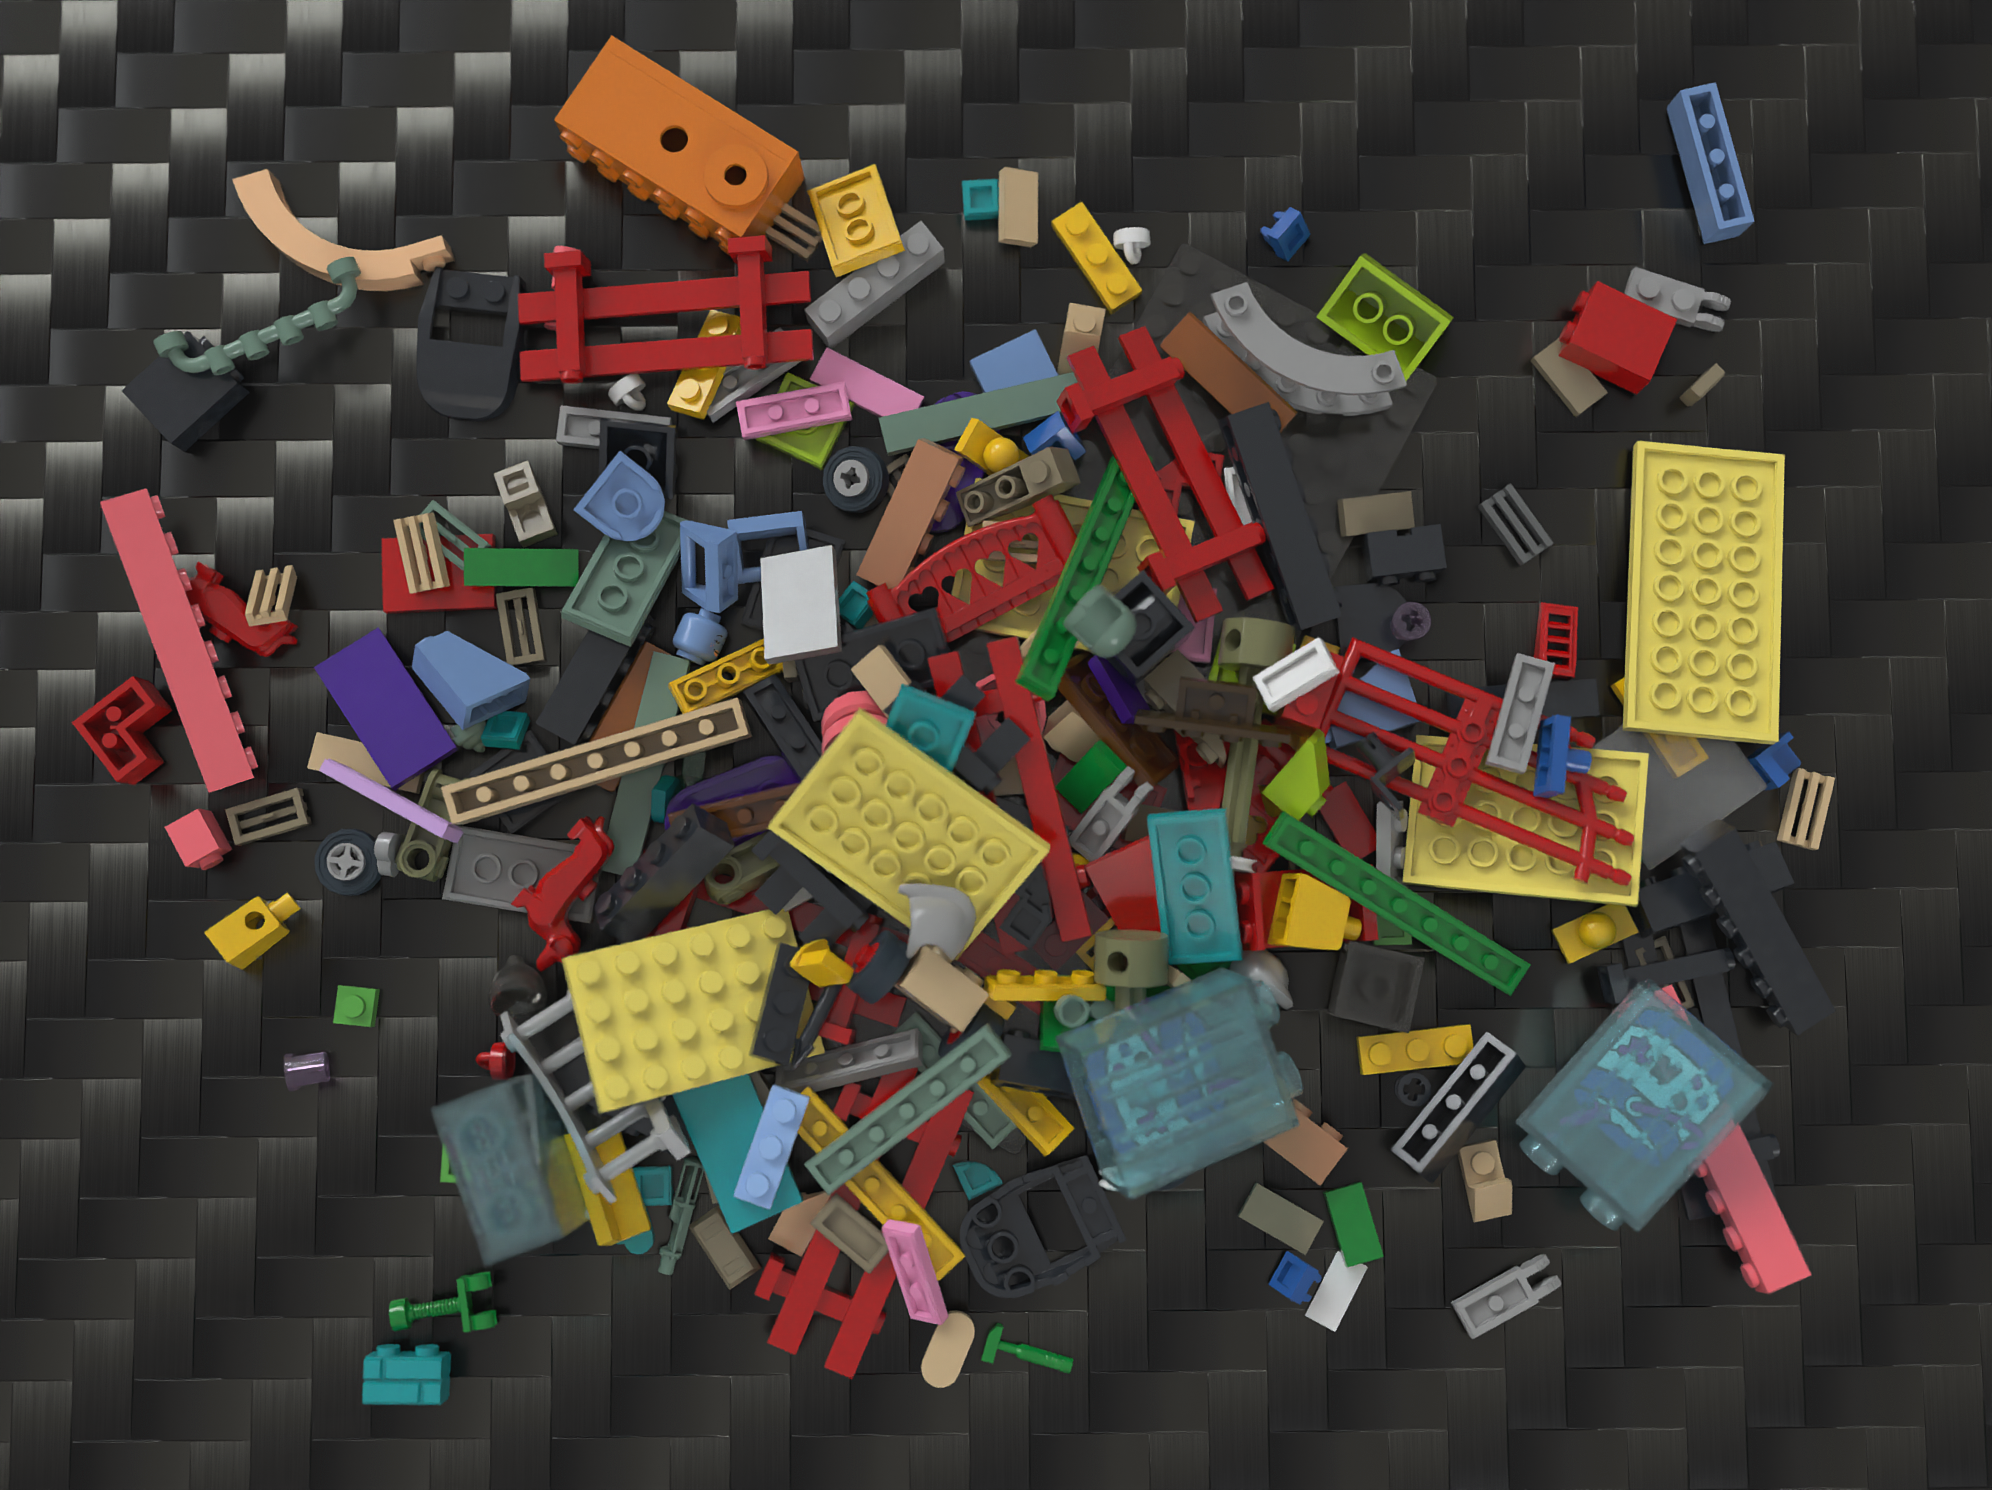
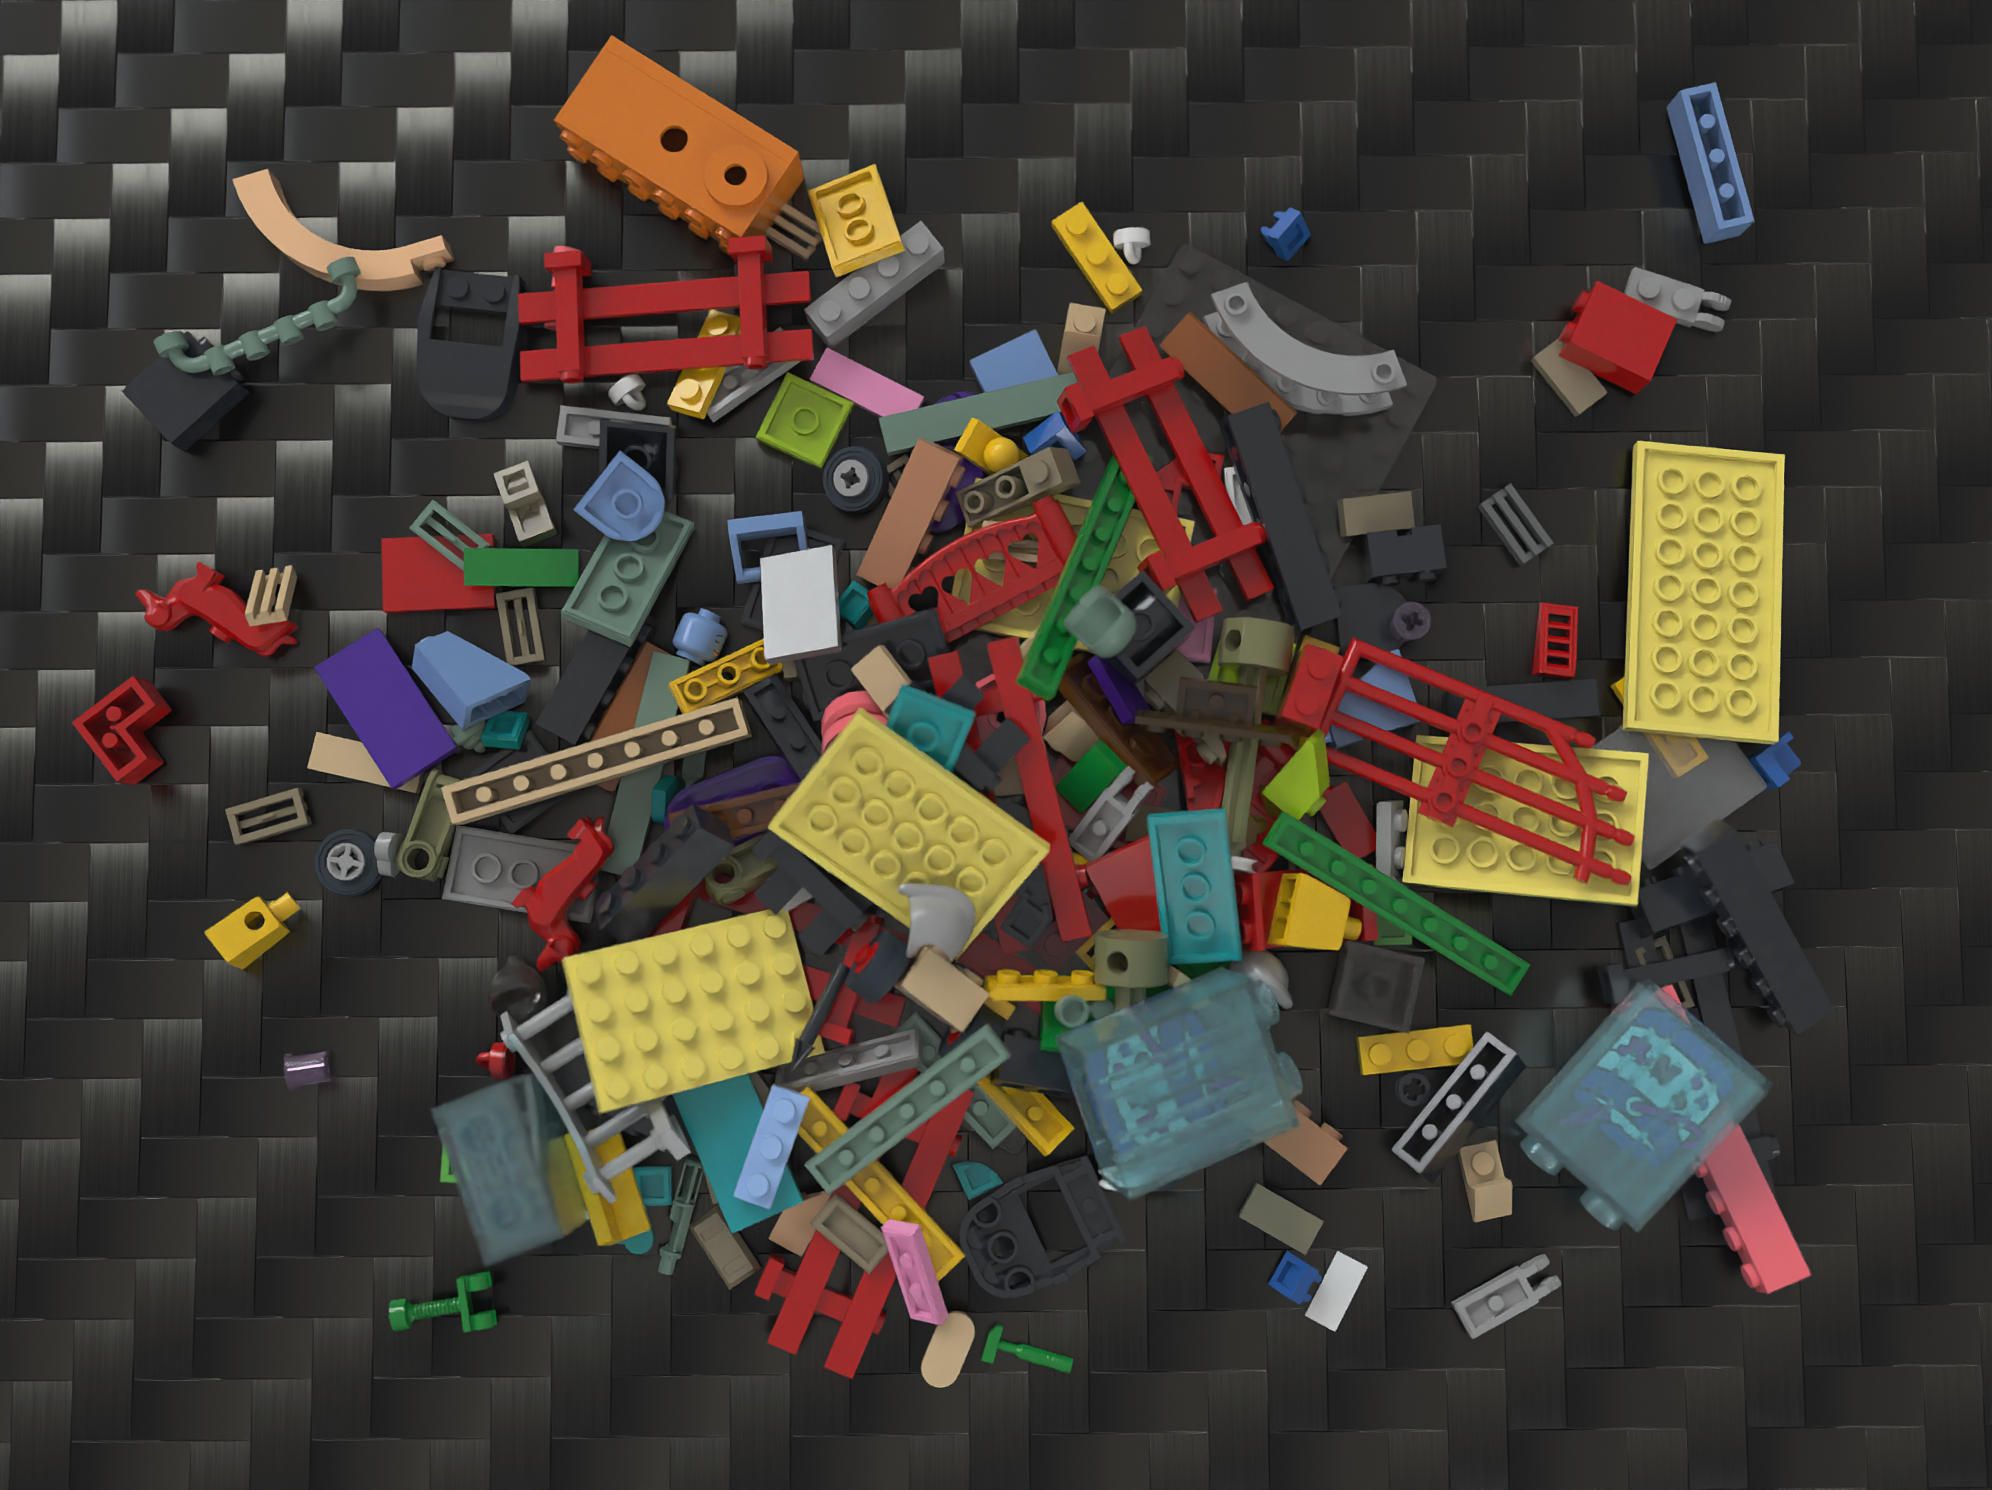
coral brick [100,488,258,793] -> none
coral brick [165,809,232,870] -> none
lavender tile [319,759,463,843] -> none
bright green plate [333,985,380,1027] -> none
teal brick [362,1344,451,1405] -> none
tan tile [394,513,450,594] -> none
medium blue tile [680,521,738,613] -> none
bright pink tile [736,381,852,440] -> none
black plate [748,942,810,1066] -> none
yellow tile [790,939,854,987] -> none
teal tile [962,179,999,220] -> none
tan tile [999,167,1038,247] -> none
white tile [1253,637,1340,712] -> none
lime slope [1317,253,1454,381] -> none
green tile [1323,1182,1384,1268] -> none
black bracket [1356,732,1415,821] -> none
light grey plate [1485,653,1555,775] -> none
blue tile [1533,715,1592,798] -> none
yellow tile [1551,904,1639,964] -> none
dark tan tile [1679,363,1725,406] -> none
tan tile [1777,768,1835,850] -> none

